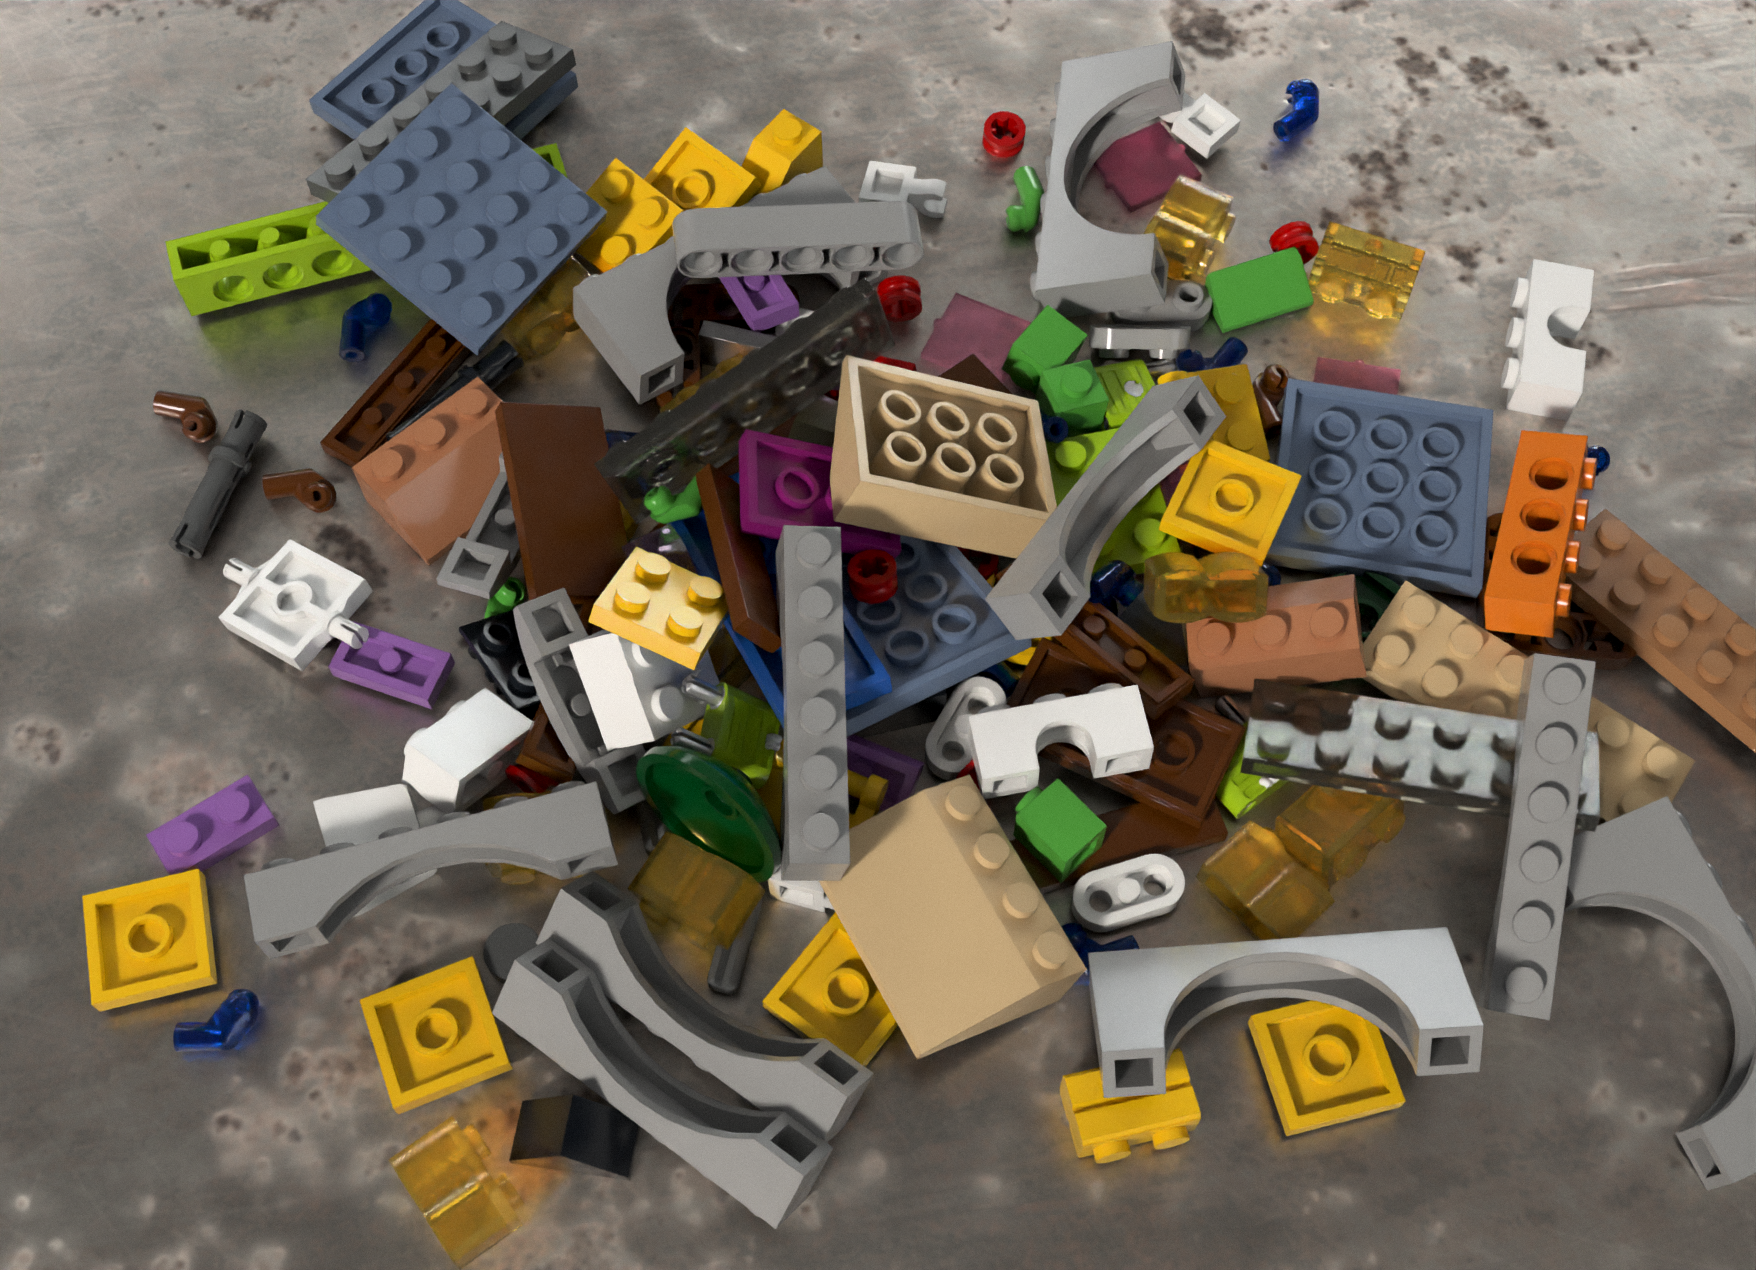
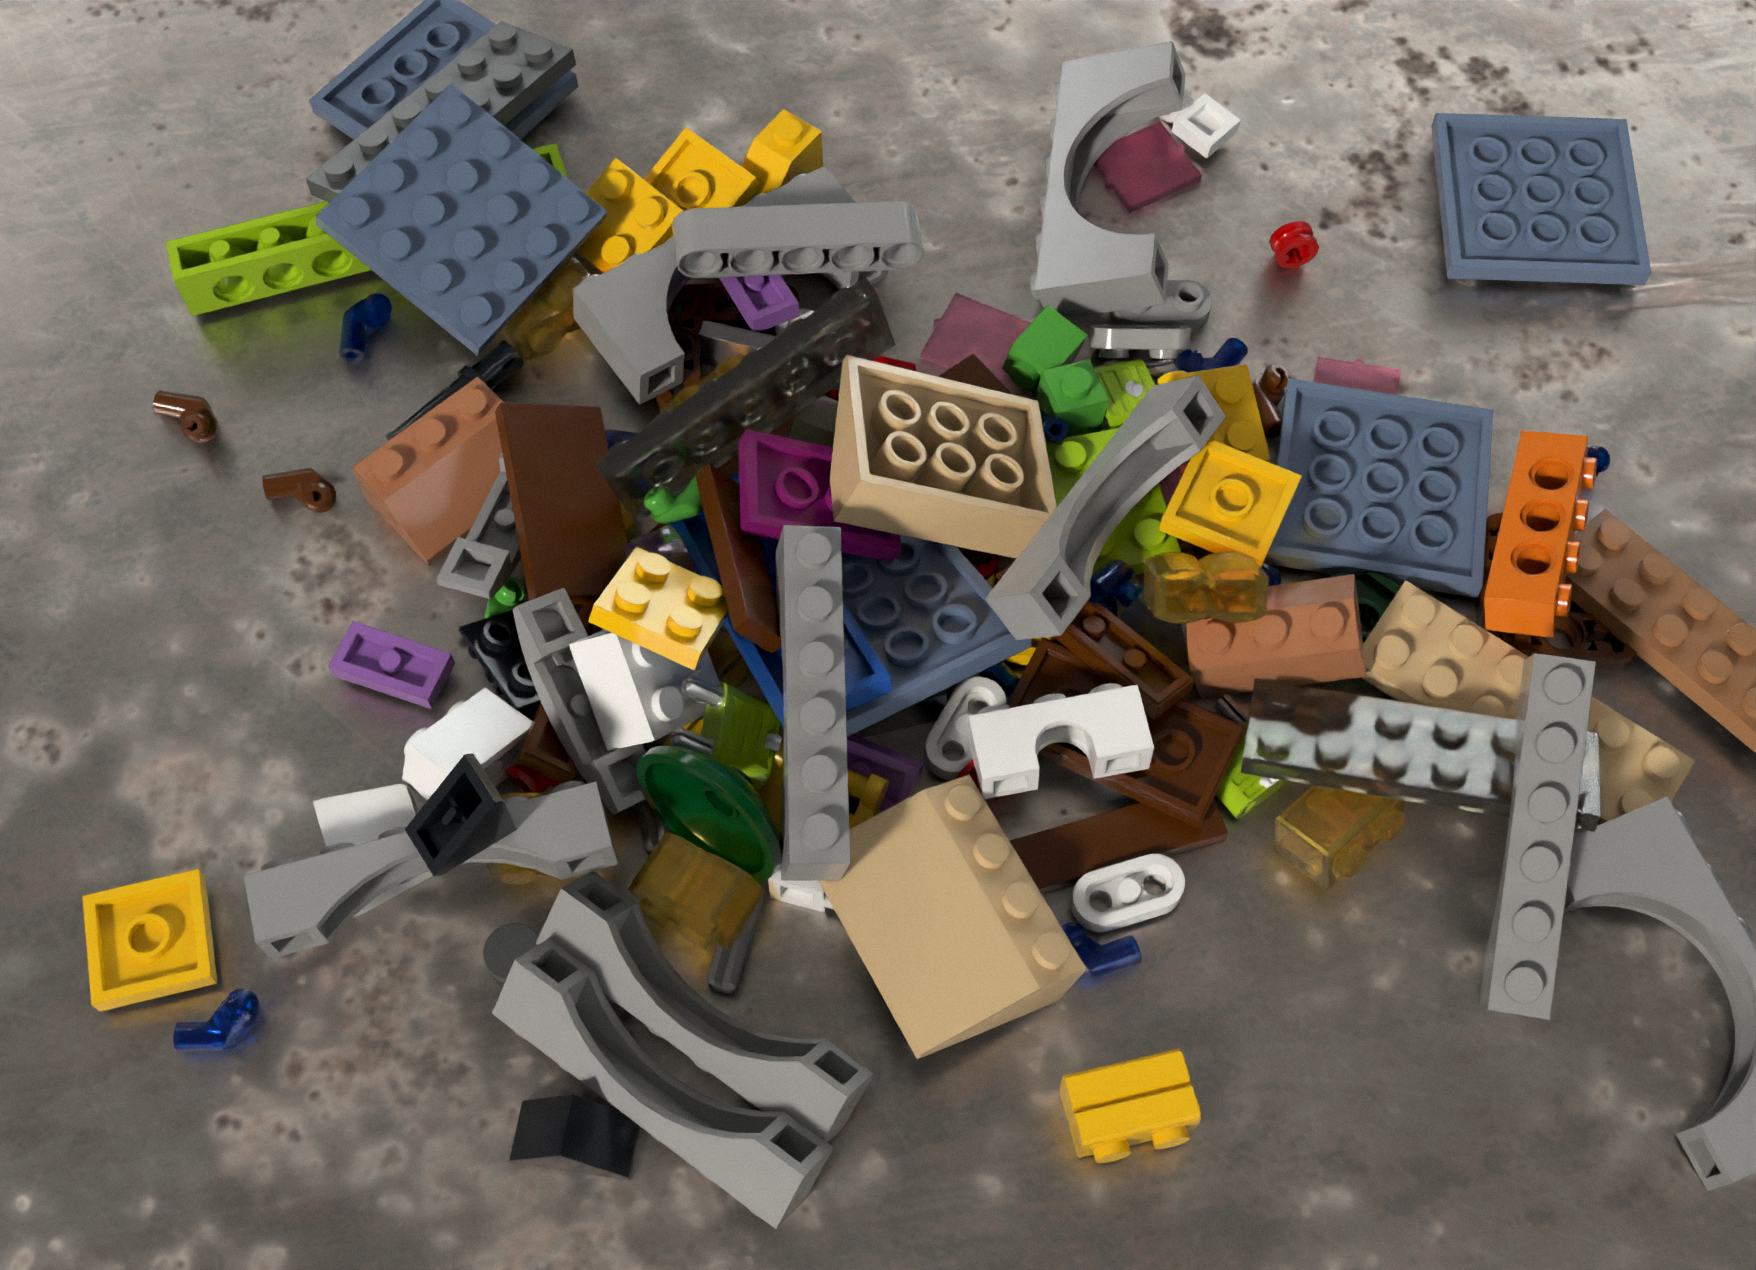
medium lavender plate [146,774,279,875] -> none
dark grey pin [169,409,267,559] -> none
white plate [219,539,373,671] -> none
reddish brown tile [320,319,472,468] -> none
yellow plate [360,956,513,1115] -> none
clear yellow brick [388,1116,525,1270] -> none
yellow plate [762,912,898,1067] -> none
red bush [848,549,898,604] -> none
white plate [859,161,947,218] -> none
red bush [877,275,922,322] -> none
red bush [982,111,1026,158] -> none
bright green arm [1005,166,1044,232] -> none
bright green brick [1013,778,1107,883] -> none
light grey arch [1088,927,1484,1098] -> none
clear yellow brick [1143,174,1236,281] -> none
clear yellow brick [1196,820,1335,941] -> none
bright green slope [1204,247,1314,333] -> none
yellow plate [1248,1000,1406,1137] -> none
clear blue arm [1273,78,1320,142] -> none
clear yellow brick [1308,221,1426,320] -> none
white arch [1501,259,1594,421] -> none
none -> black slope [405,753,517,877]
none -> sand blue plate [1431,113,1651,285]

